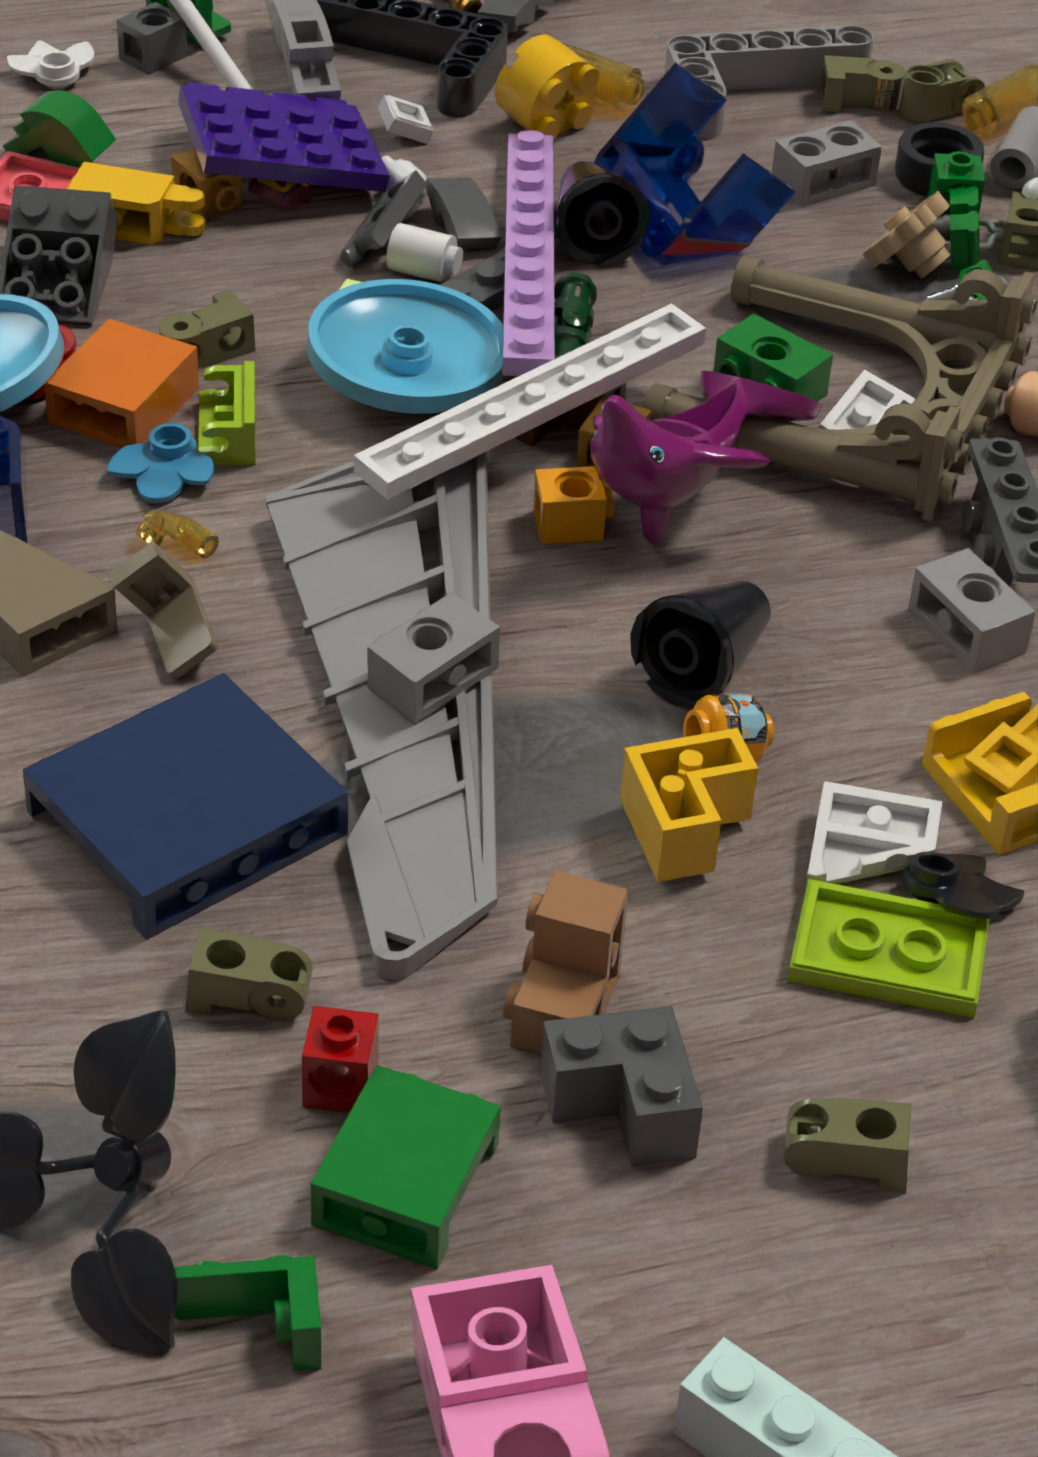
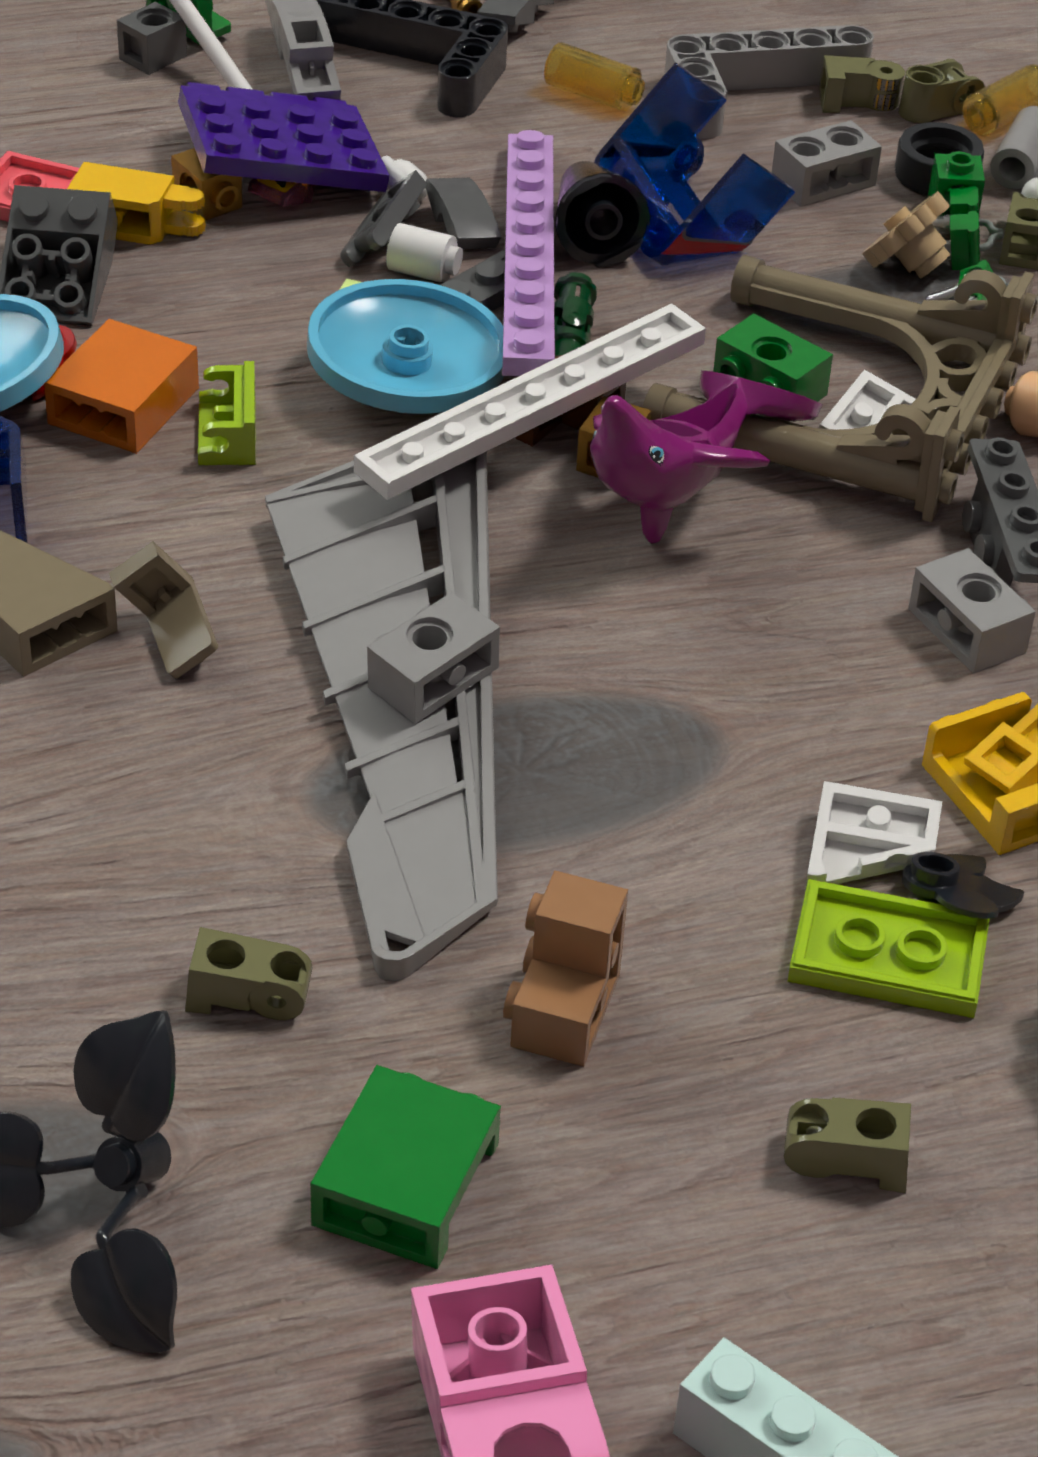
green brick [3,90,116,168] -> none
white plate [7,40,94,90] -> none
dark blue panel [22,673,348,940] -> none
dark azure plate [107,423,214,504] -> none
clear yellow arm [136,509,219,559] -> none
olive leg [159,289,256,369] -> none
green bracket [175,1255,322,1371] -> none
red brick [302,1006,379,1113] -> none
white tile [378,95,433,144] -> none
yellow brick [495,34,599,140] -> none
light orange brick [533,466,614,545] -> none
dark grey brick [540,1006,703,1167] -> none
yellow brick [620,728,758,882] -> none
black cone [630,581,771,707] -> none
head [683,693,774,764] -> none

